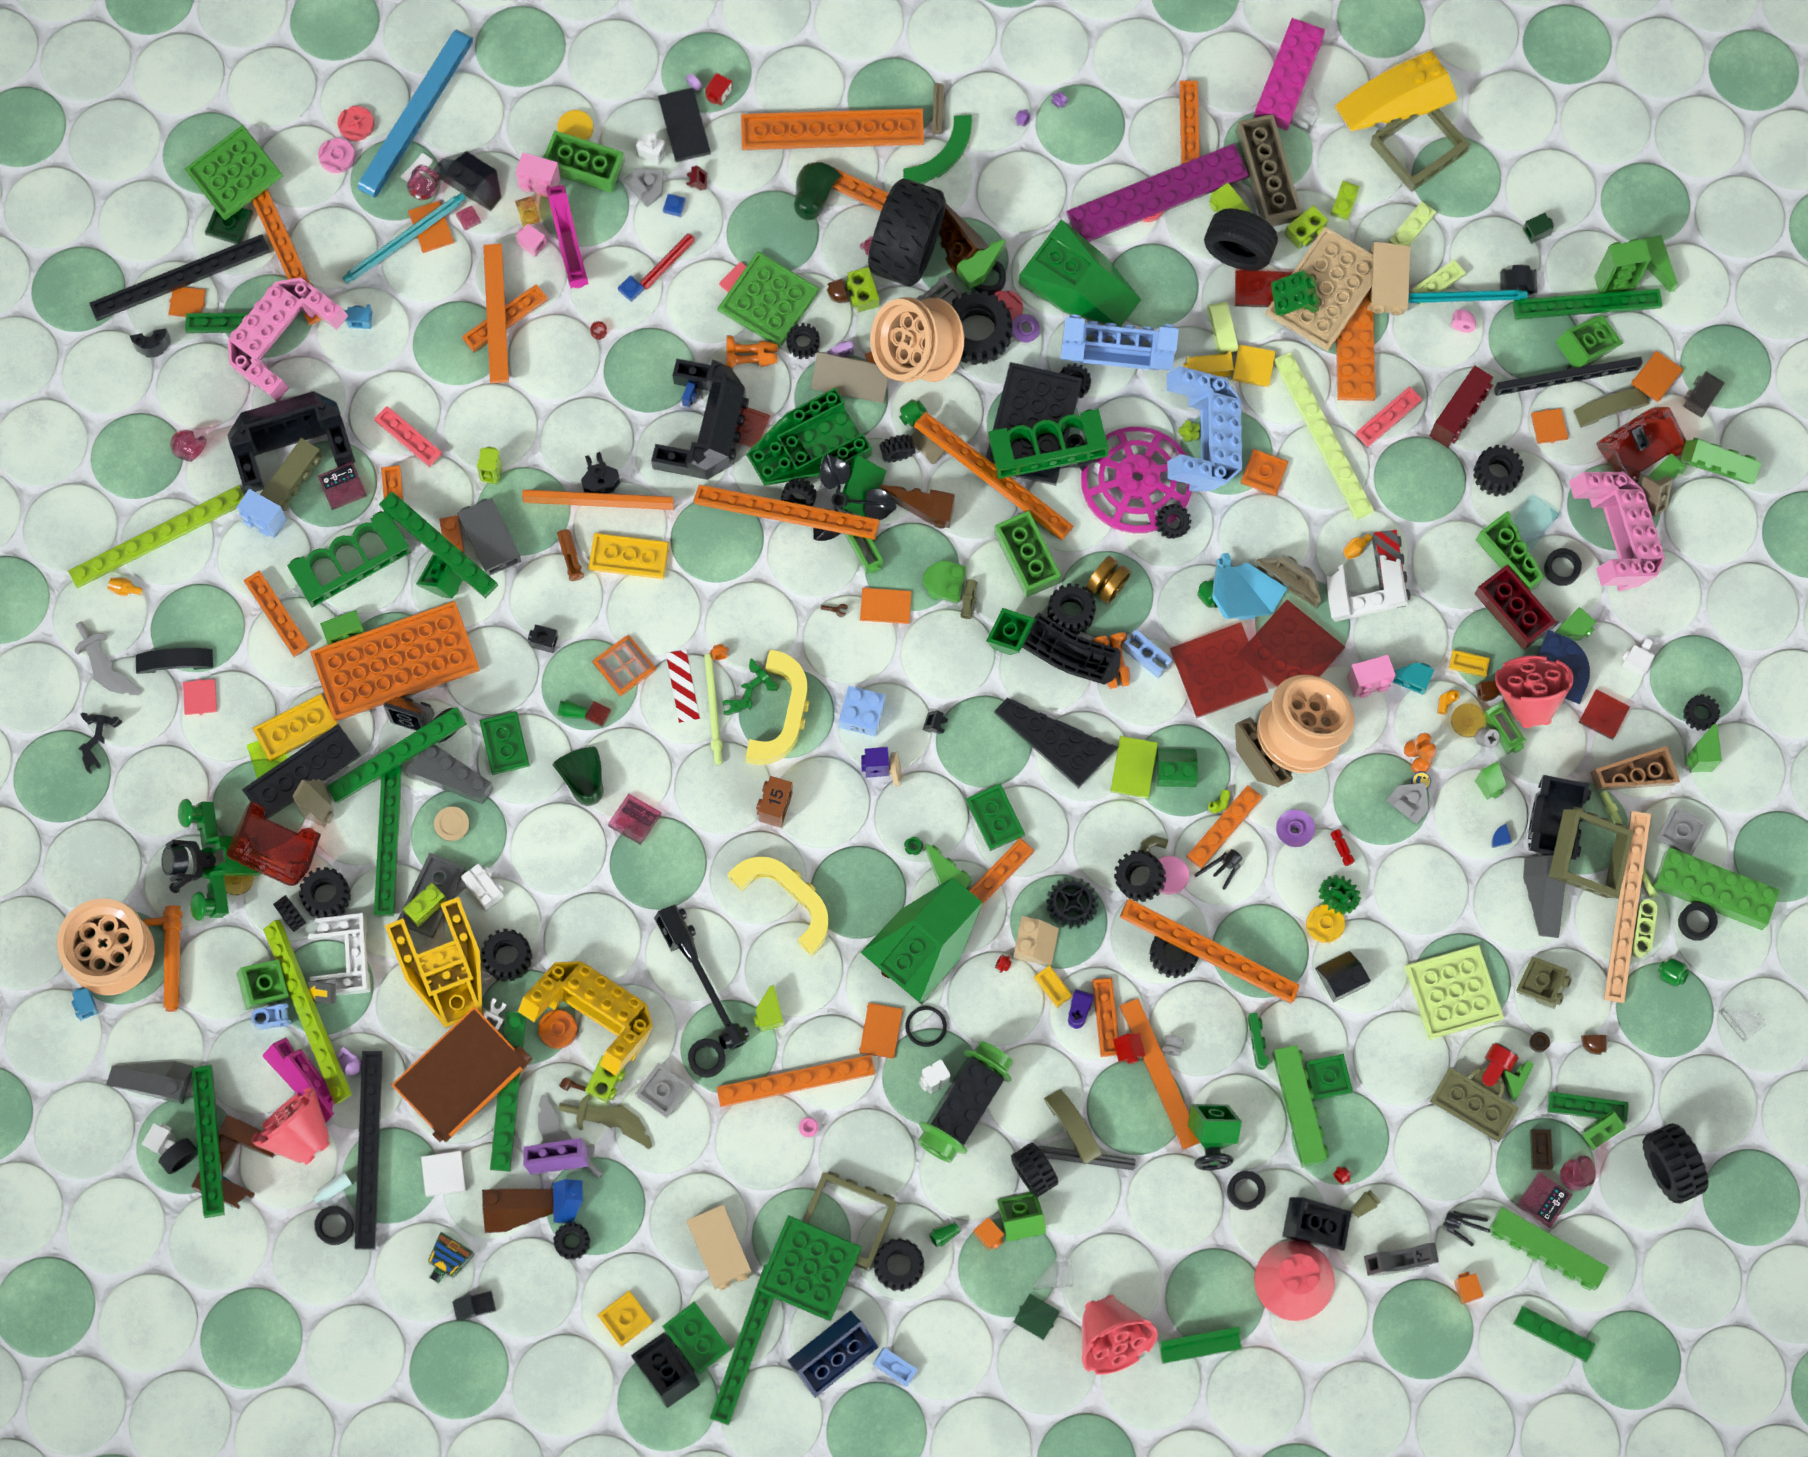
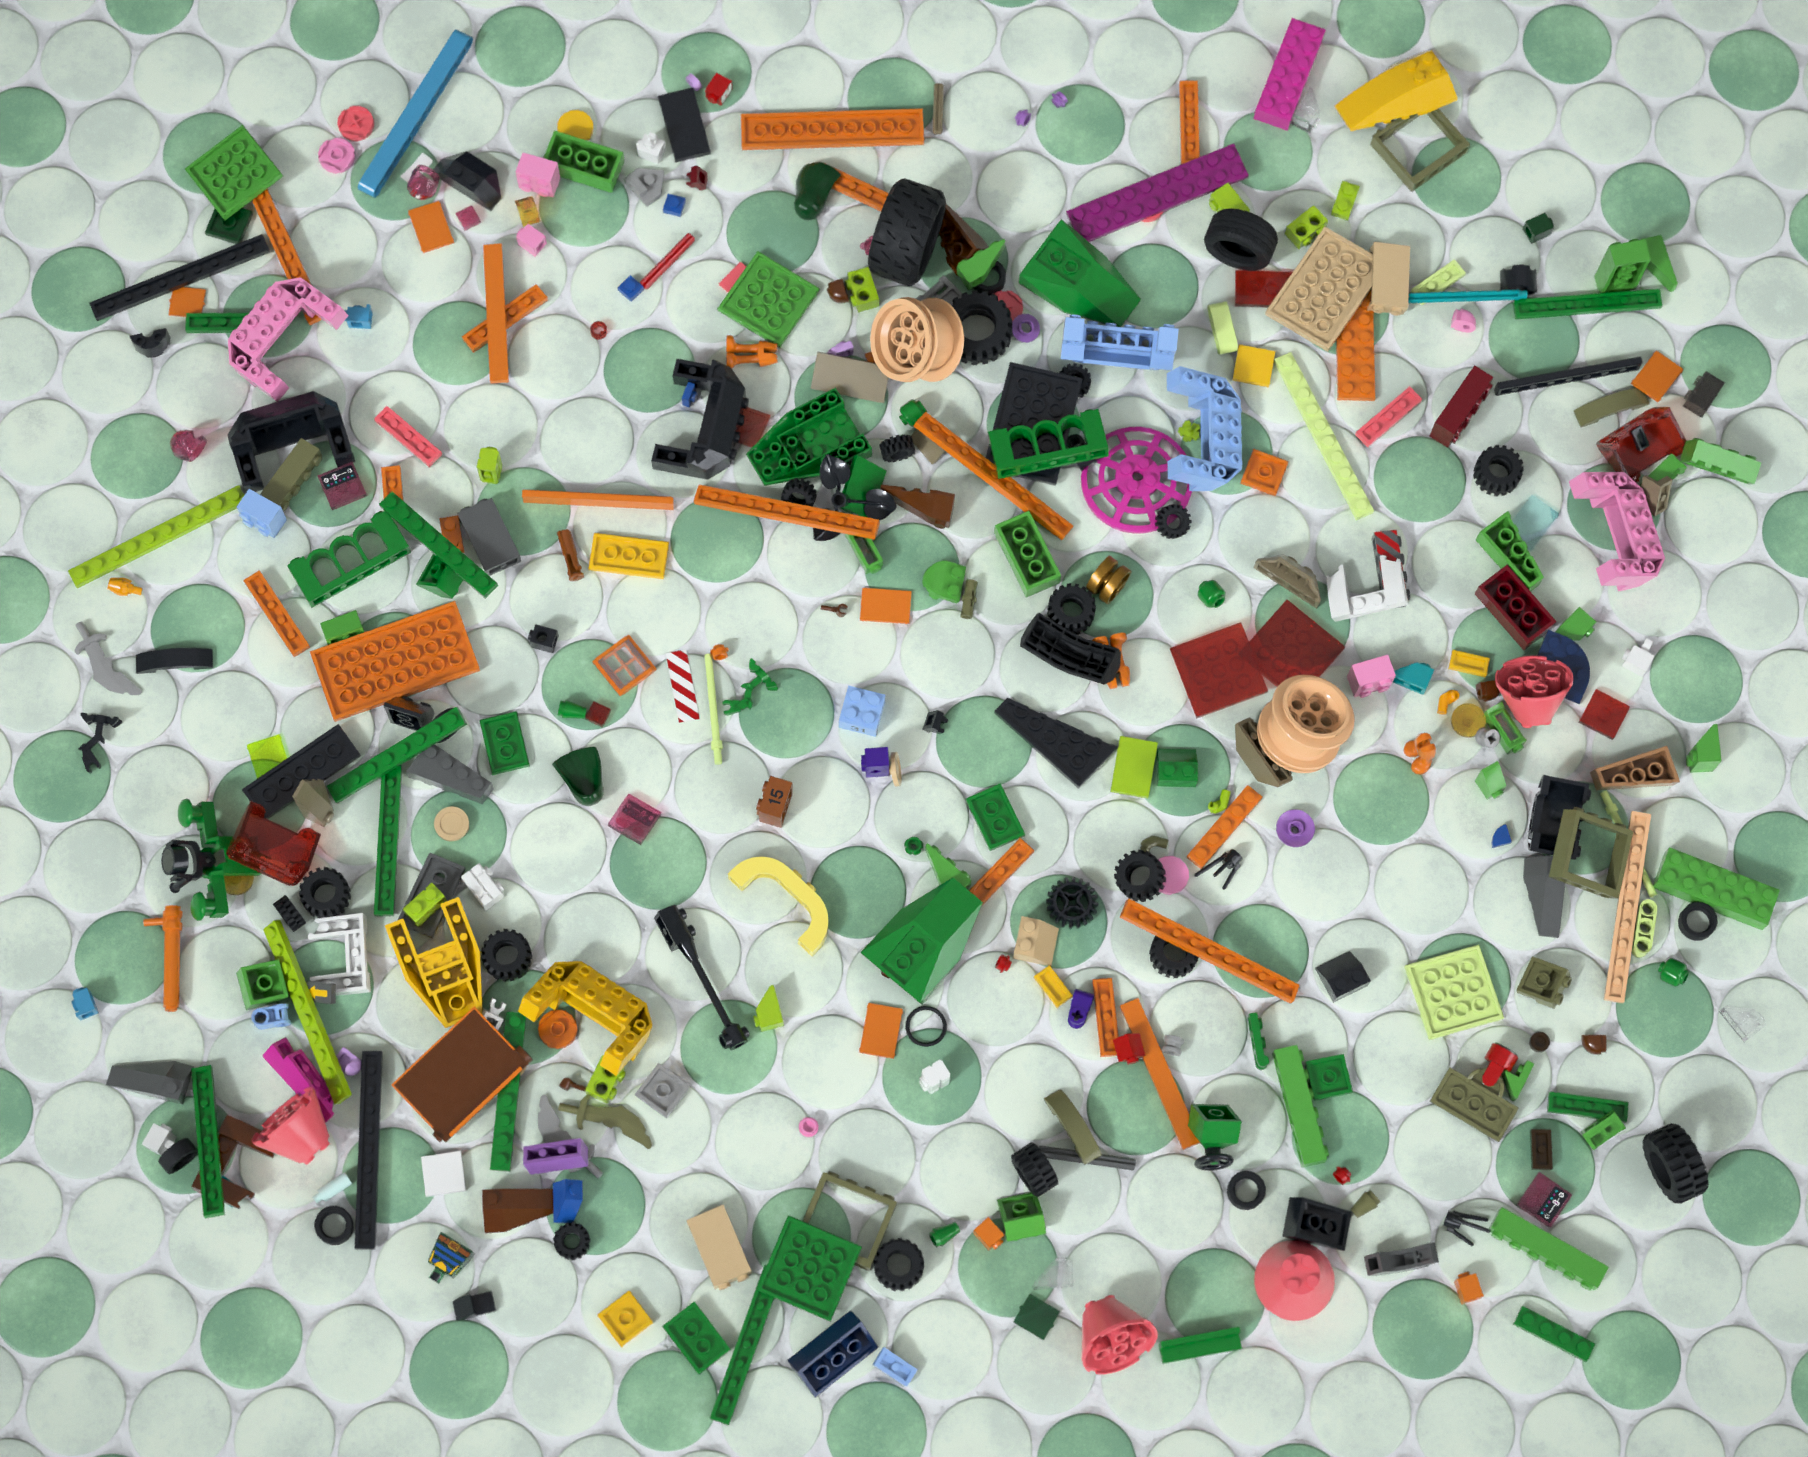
light nougat wheel [57,899,155,995] -> none
coral piece [183,679,217,715] -> none
yellow tile [252,693,338,762] -> none
teal piece [342,193,466,284] -> none
dark pink arch [546,184,589,288] -> none
black hinge [581,452,620,494] -> none
black slope [631,1333,700,1408] -> none
black tyre [688,1038,726,1078] -> none
orange plate [716,1055,875,1108] -> none
light yellow arch [745,649,810,765] -> none
black tyre [786,323,820,359] -> none
green tile [903,115,972,184] -> none
black brick [917,1041,1013,1163] -> none
green slope [986,608,1035,655] -> none
light blue piece [1122,630,1172,679] -> none
yellow window [1183,350,1234,377] -> none
medium azure panel [1212,553,1287,620] -> none
dark tan brick [1236,114,1301,227] -> none
green bracket [1271,271,1319,316] -> none
yellow tile [1306,904,1345,943] -> none
green gear [1318,875,1361,915] -> none
red axle [1331,829,1355,866] -> none
light orange piece [1343,534,1372,560] -> none
light grey plate [1386,783,1429,825] -> none
yellowish green plate [1388,201,1436,246] -> none
tile [1411,772,1431,790] -> none
orange piece [1531,408,1568,444] -> none
black tyre [1544,548,1582,586] -> none
bright green slope [1555,314,1623,369] -> none
clear pink helmet [1560,1155,1596,1192] -> none
light grey plate [1656,805,1709,856] -> none
black tyre [1683,694,1720,731] -> none

